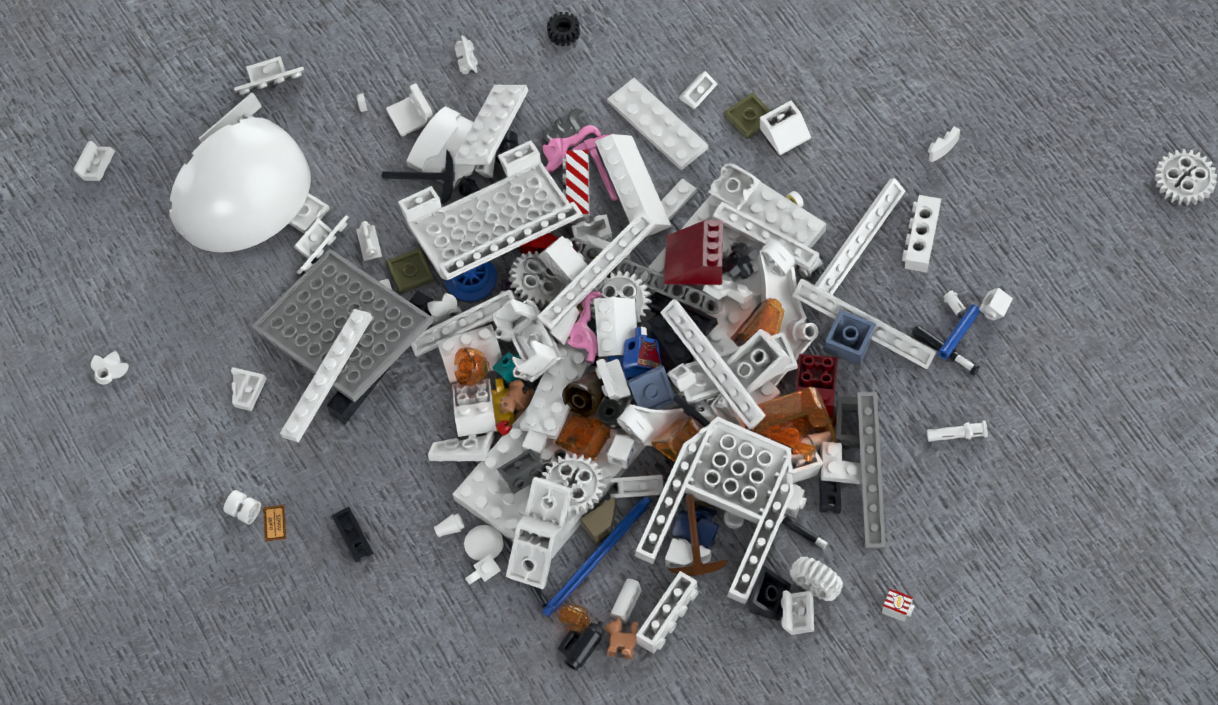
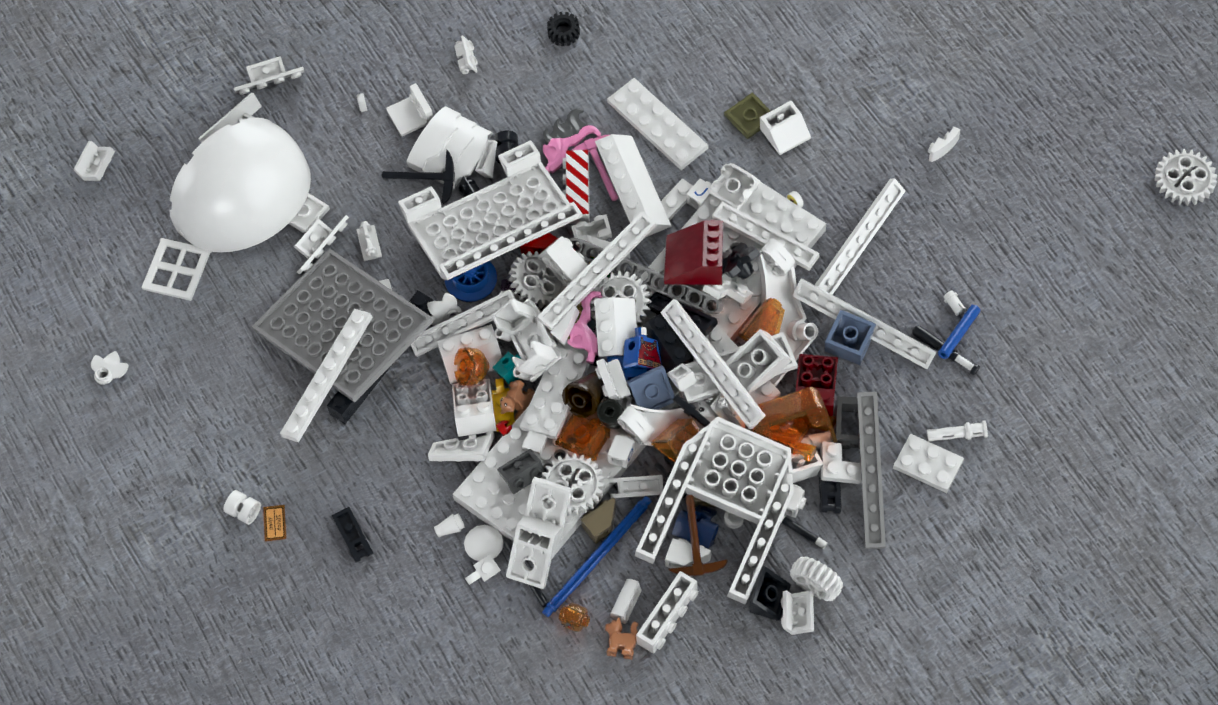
white wing [231,367,267,411] -> none
olive tile [386,248,434,294] -> none
white plate [454,84,529,165] -> none
black piece [557,621,604,671] -> none
white slope [679,71,717,109] -> none
white pin [798,258,822,278] -> none
white brick [882,589,915,622] -> none
white brick [902,195,941,273] -> none
white brick [979,288,1013,320] -> none
none -> white window [141,238,212,301]
none -> white brick [686,179,712,210]
none -> white plate [893,434,964,493]

